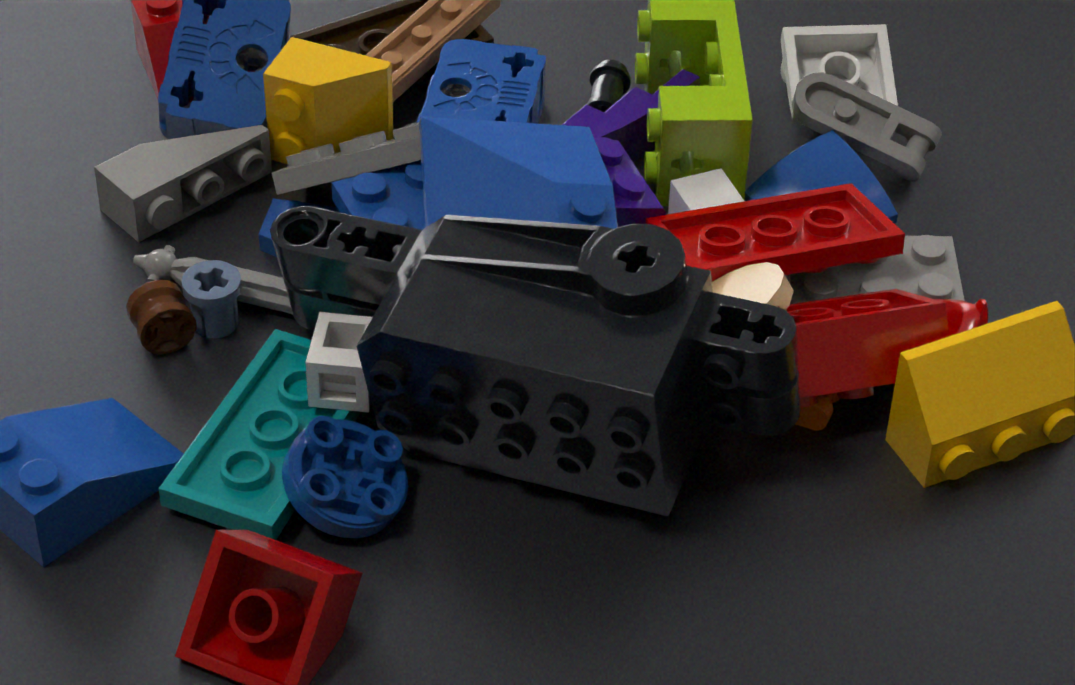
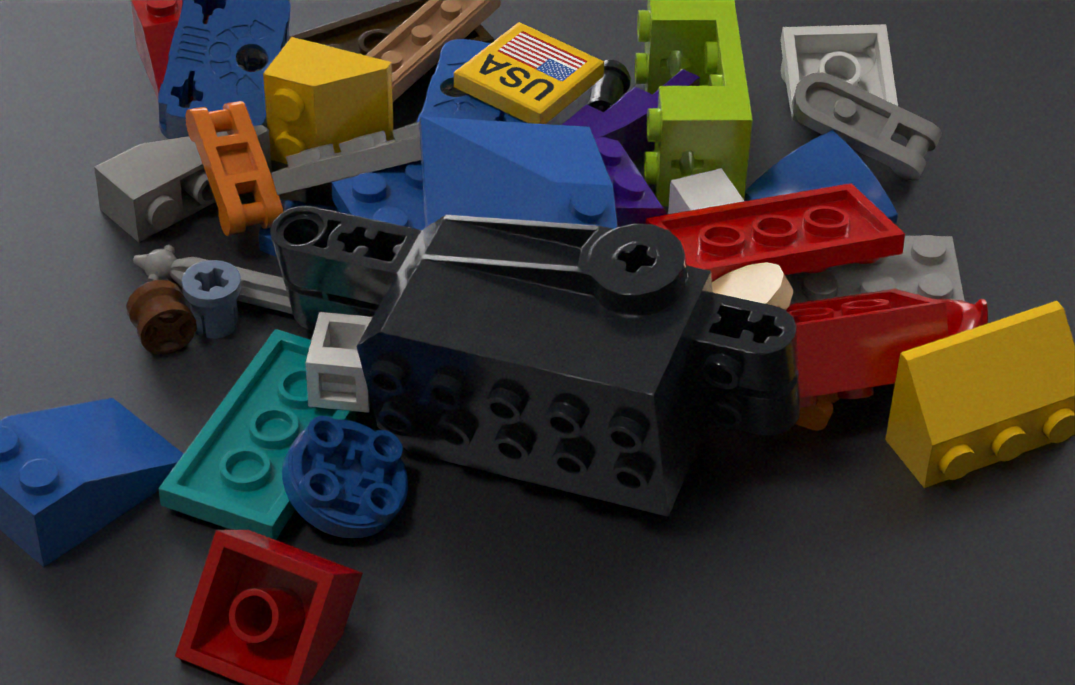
none -> orange plate [185,101,283,236]
none -> yellow tile [454,22,604,124]

